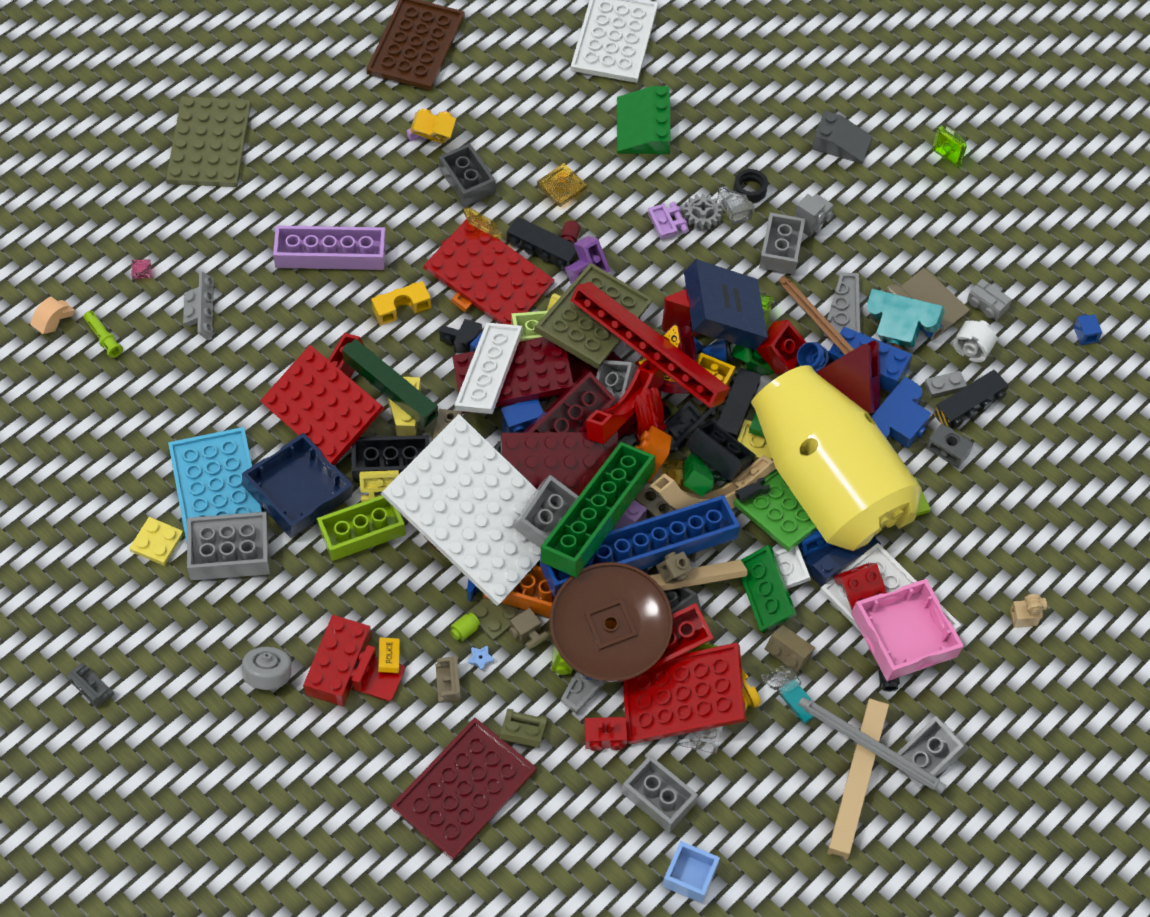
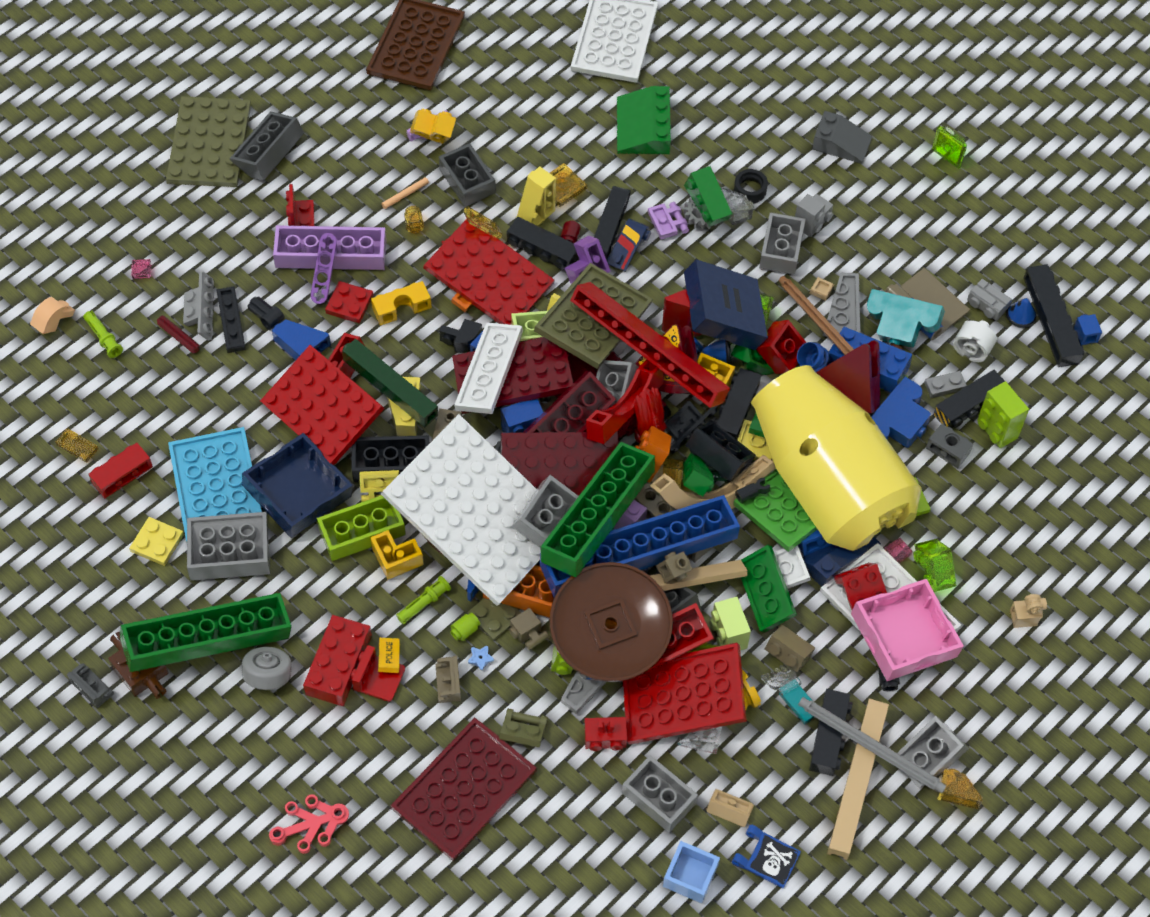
none -> clear yellow tile [55,428,98,463]
none -> red brick [88,442,153,499]
none -> reddish brown brick [108,632,169,699]
none -> green brick [120,593,292,672]
none -> dark red axle [157,315,200,354]
none -> black tile [216,286,246,353]
none -> dark grey slope [230,111,304,181]
none -> black piece [247,296,285,331]
none -> coral plant [269,794,349,854]
none -> blue slope [272,319,331,360]
none -> red bracket [286,184,315,226]
none -> medium lavender beam [311,233,337,304]
none -> red plate [325,281,373,324]
none -> yellow brick [370,530,424,580]
none -> light nougat bar [381,177,429,209]
none -> lime pin [396,576,451,625]
none -> clear yellow brick [404,206,424,233]
none -> light yellow wedge [516,166,556,226]
none -> black beam [594,186,631,260]
none -> dark blue door [607,218,651,272]
none -> green wedge [684,166,732,227]
none -> tan slope [707,789,754,827]
none -> yellowish green brick [710,597,751,651]
none -> flag [732,825,801,889]
none -> tan tile [809,277,834,301]
none -> black brick [809,689,853,776]
none -> clear pink tile [885,538,913,563]
none -> clear neon green brick [913,539,957,592]
none -> clear yellow slope [937,769,982,809]
none -> lime brick [977,381,1029,448]
none -> blue hat [1006,298,1037,328]
none -> black brick [1024,264,1084,368]

